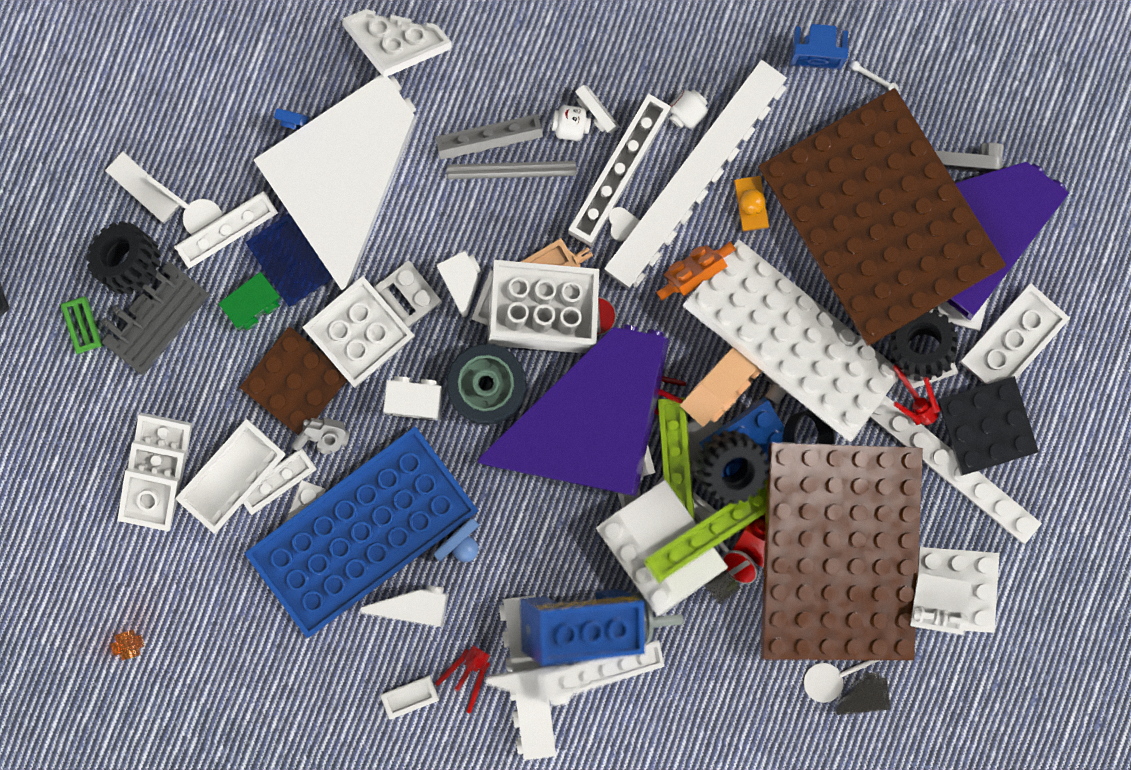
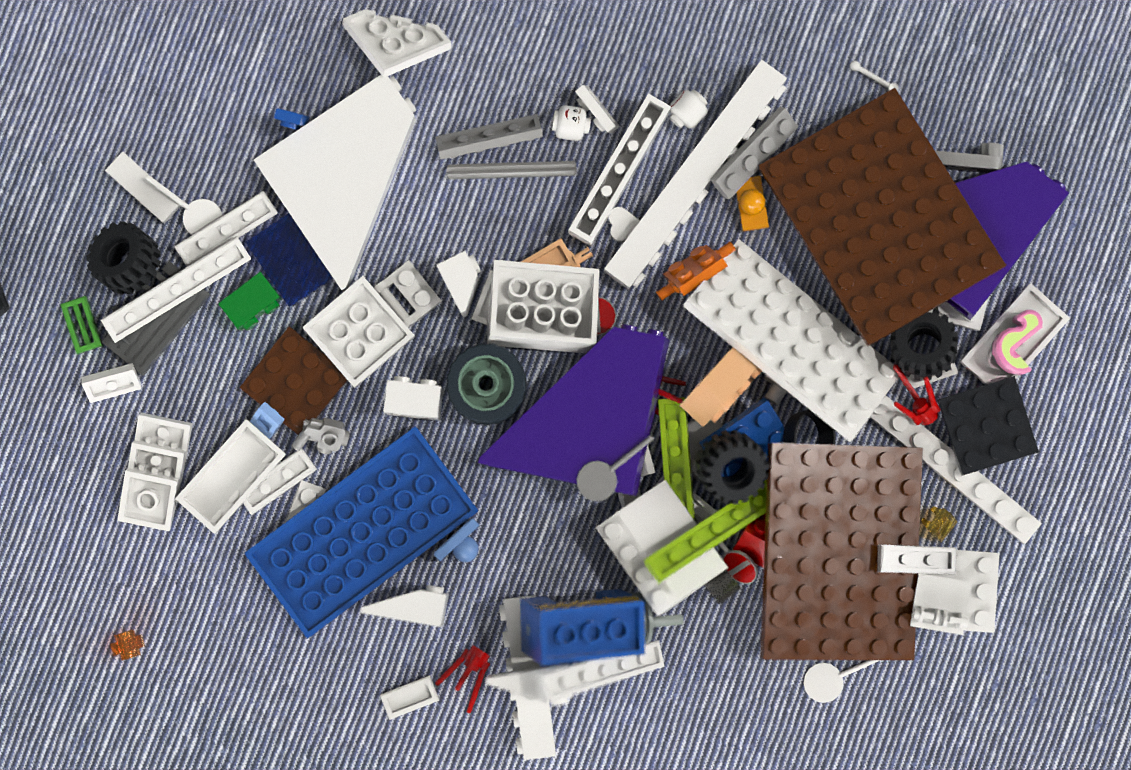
blue panel [789,24,849,70] -> none
clear smoke slope [834,672,891,715] -> none
none -> white plate [81,363,141,403]
none -> white tile [101,236,251,343]
none -> light blue plate [250,402,285,439]
none -> light grey piece [577,436,653,501]
none -> light grey plate [710,107,798,200]
none -> tile [877,545,956,574]
none -> clear yellow tile [921,507,957,543]
none -> bright pink animal [992,310,1043,376]

